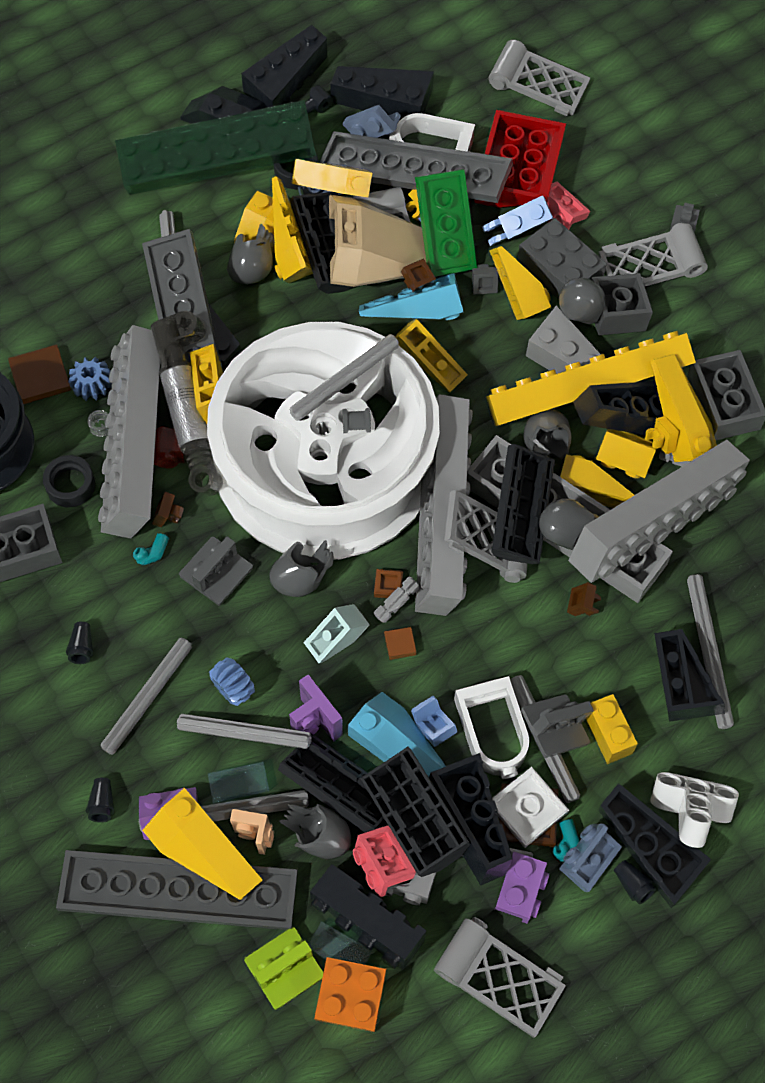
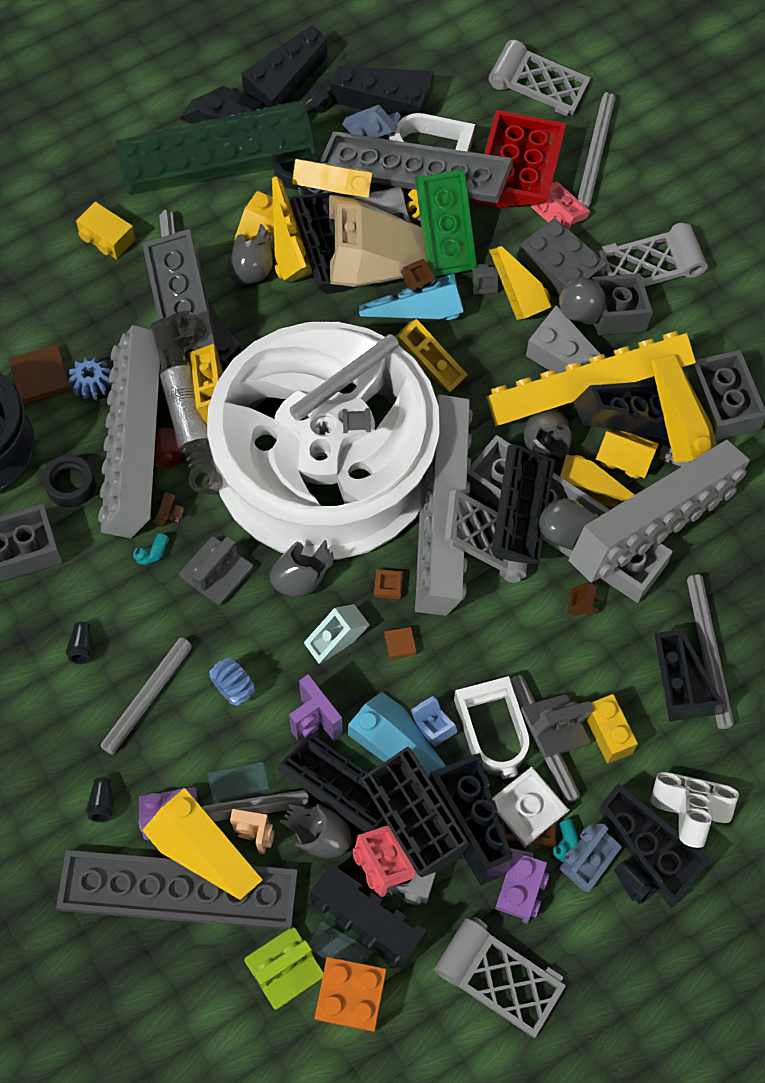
clear bush [88,410,109,437] -> none
light grey axle [177,714,311,749] -> none
light grey axle [374,577,420,623] -> none
light blue hinge [482,195,554,246] -> none
yellow tile [645,416,679,454] -> none
dark grey tile [670,203,700,232] -> none
none -> yellow brick [76,202,136,259]
none -> light grey axle [577,92,615,208]

